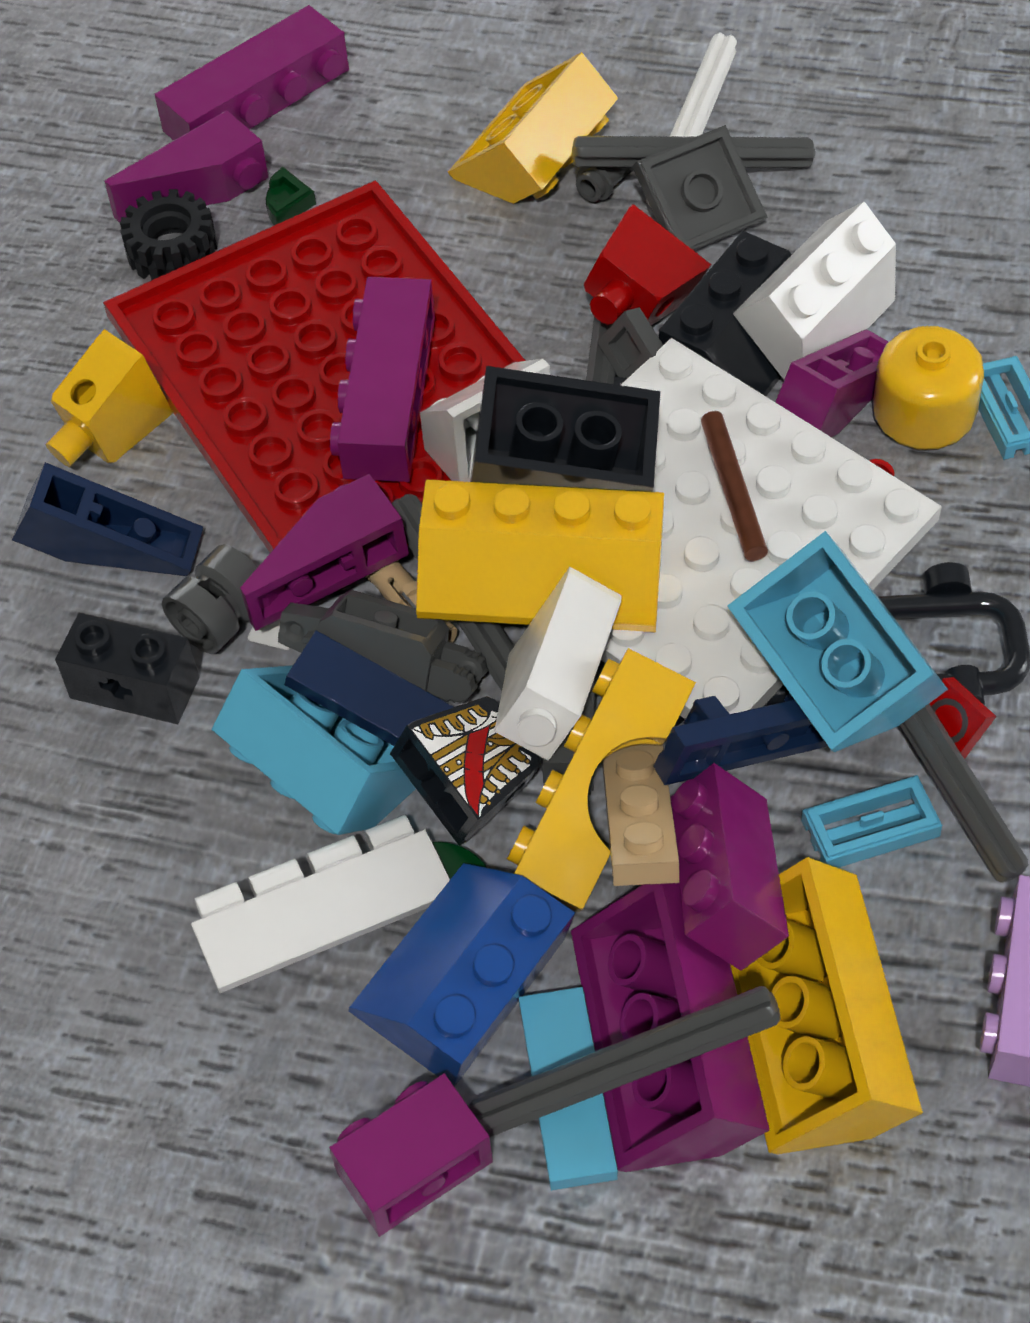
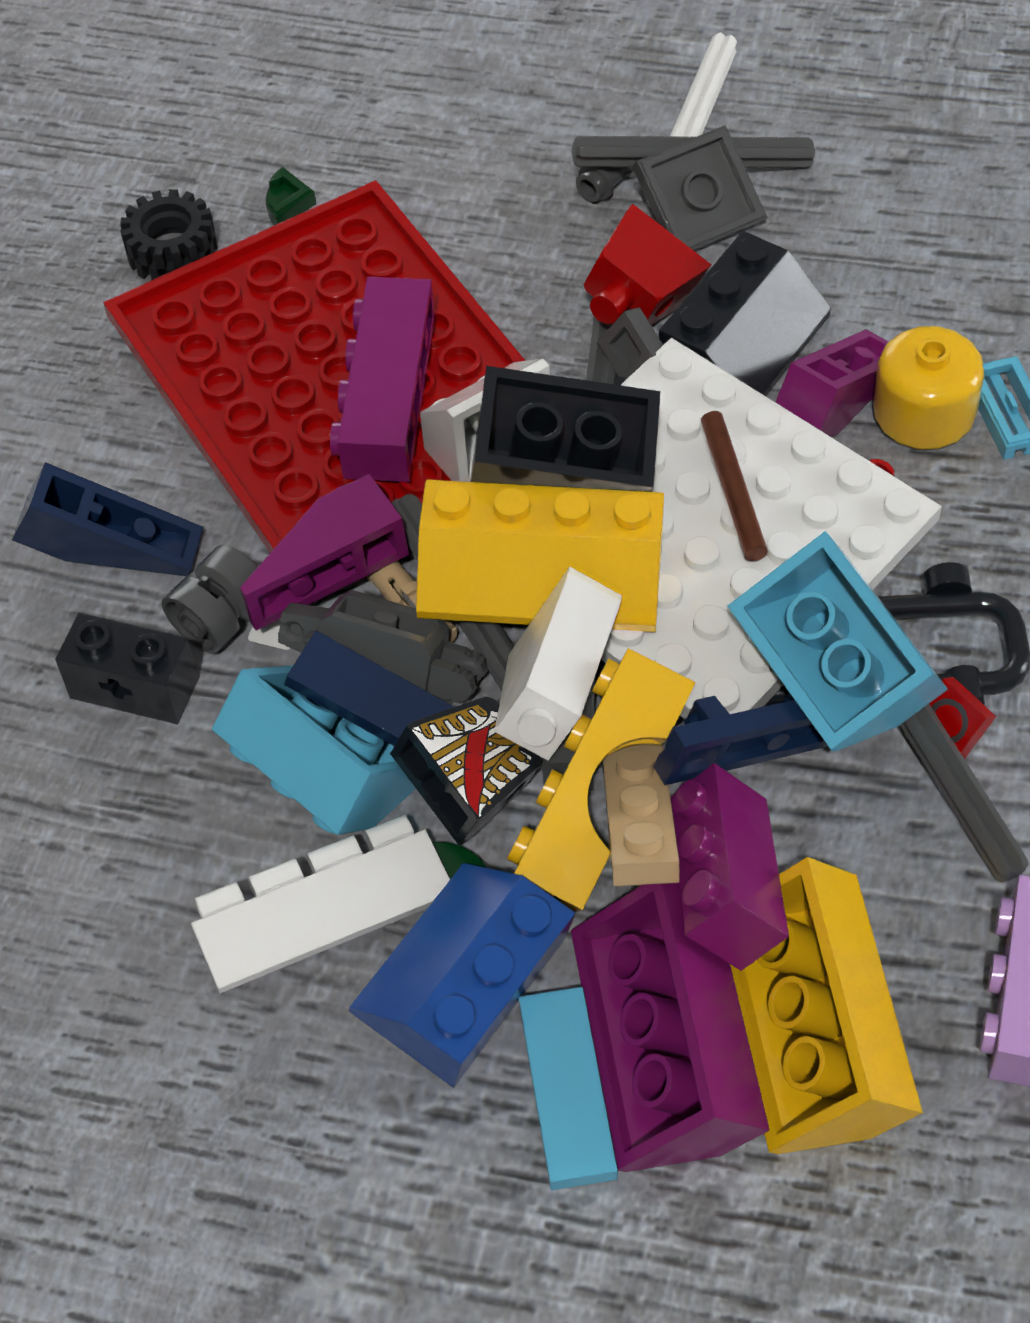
yellow torso [45,329,173,467] -> none
magenta slope [104,110,269,223] -> none
magenta brick [154,5,349,141] -> none
magenta brick [329,1073,493,1237] -> none
yellow slope [448,52,618,204] -> none
dark grey axle [468,986,781,1137] -> none
white slope [733,202,896,379] -> none
medium azure tile [801,775,942,868] -> none

